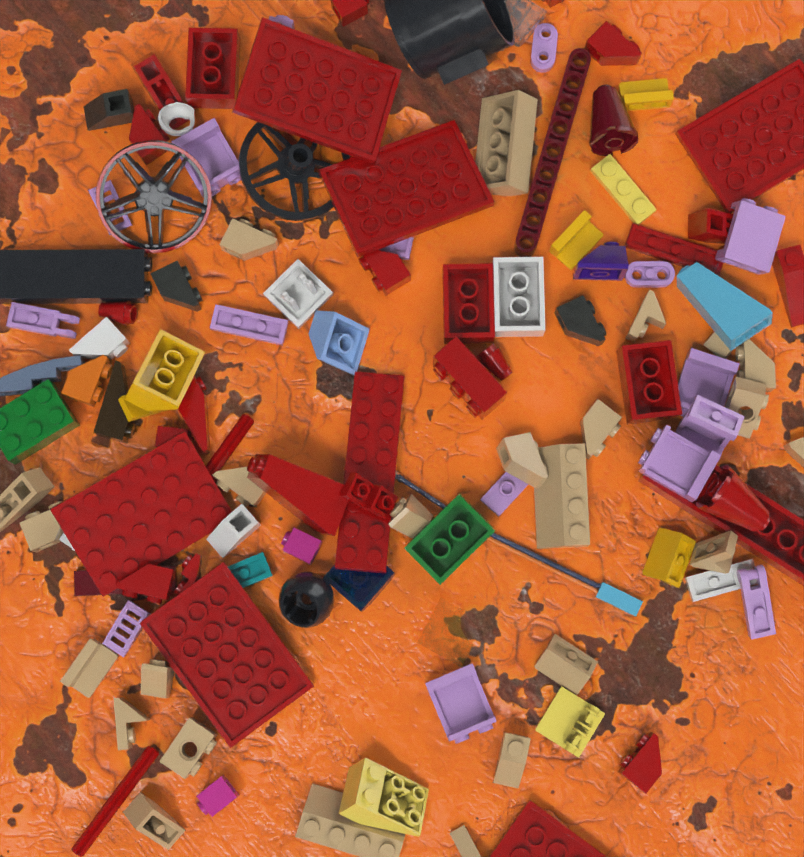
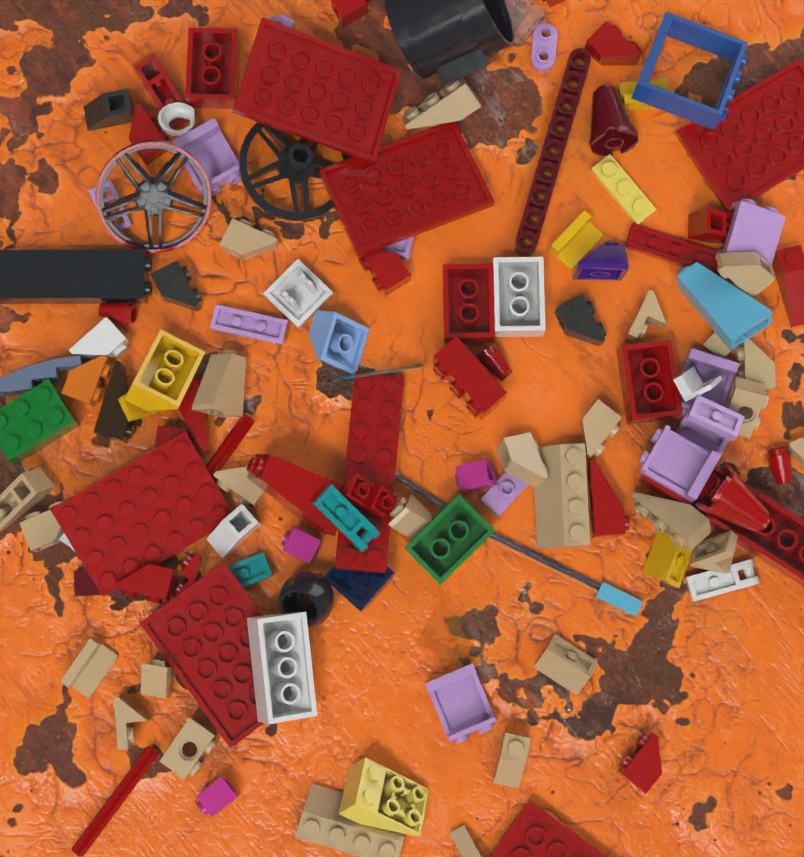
lavender hinge [6,302,80,339] -> none
lavender slope [102,600,151,657] -> none
tan slope [123,792,186,850] -> none
tan slope [475,90,538,196] -> none
light yellow hinge [535,686,605,758] -> none
lavender plate [624,261,675,288] -> none
lavender plate [737,564,776,640] -> none
none -> tan slope [192,350,246,418]
none -> white slope [247,612,317,724]
none -> teal plate [312,484,380,553]
none -> sticker [330,364,424,381]
none -> tan slope [402,77,482,129]
none -> dark pink brick [455,460,497,492]
none -> red slope [587,460,630,538]
none -> blue window [631,12,748,130]
none -> tan slope [632,492,711,552]
none -> white panel [673,366,723,402]
none -> tan slope [716,251,776,298]
none -> red cone [766,446,792,485]

